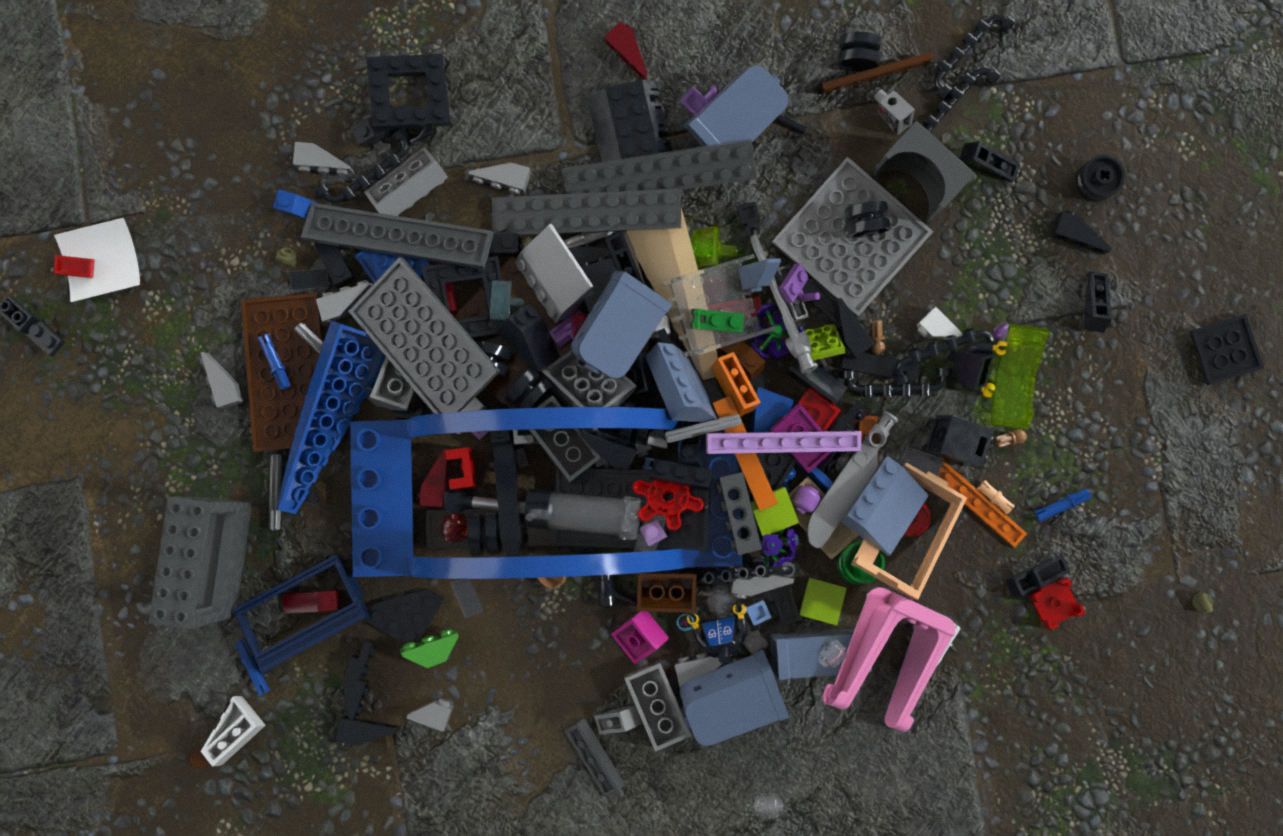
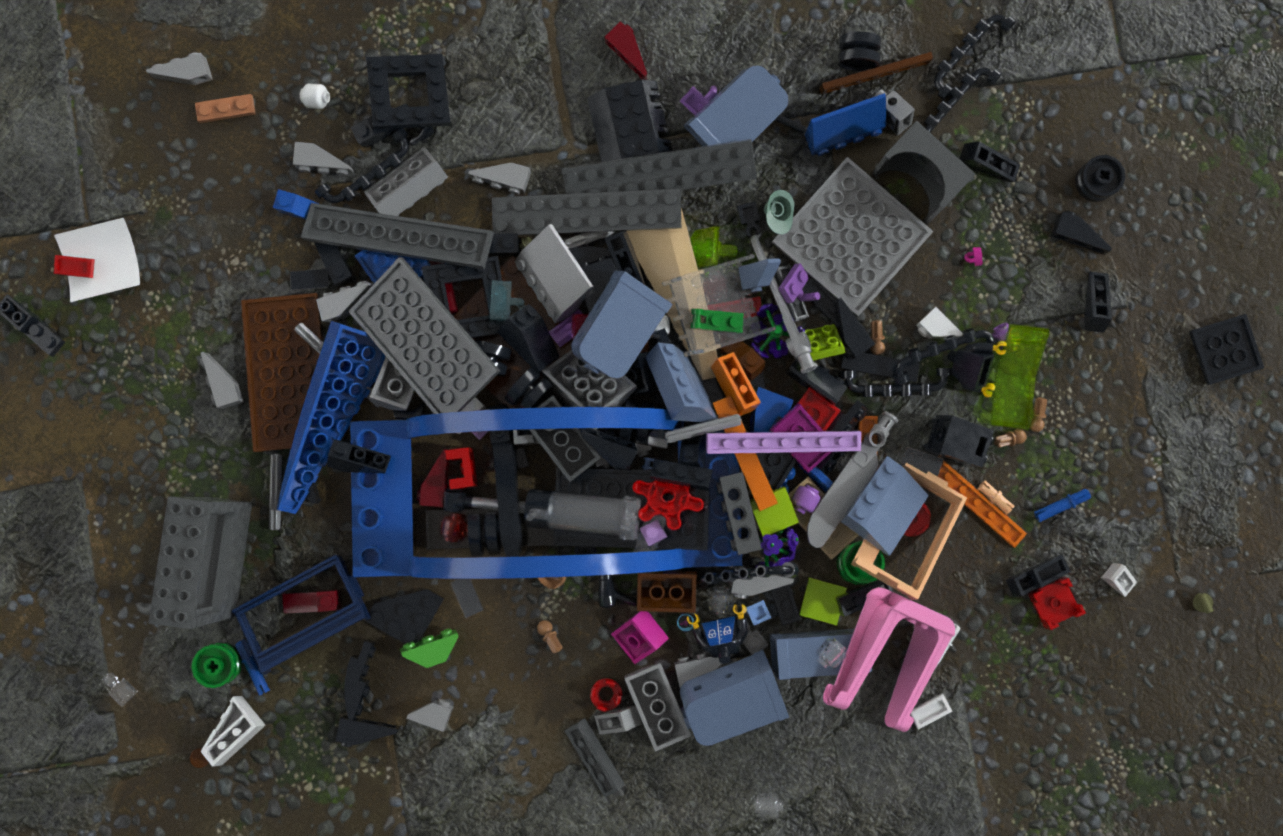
blue axle [257,334,291,390] -> none
olive plate [275,248,297,267] -> none
black wheel [844,201,891,238] -> none
none -> clear plate [102,672,138,707]
none -> light grey slope [146,53,213,85]
none -> green wheel [191,642,242,688]
none -> nougat plate [195,94,255,123]
none -> white head [300,83,330,109]
none -> black slope [327,439,391,474]
none -> medium nougat axle [537,620,562,653]
none -> red piece [590,678,622,712]
none -> sand green piece [764,190,794,235]
none -> blue slope [805,93,886,156]
none -> black plate [836,580,893,616]
none -> white tile [910,693,952,730]
none -> dark pink tile [964,247,983,266]
none -> medium nougat axle [1029,397,1047,432]
none -> white slope [1101,563,1137,597]

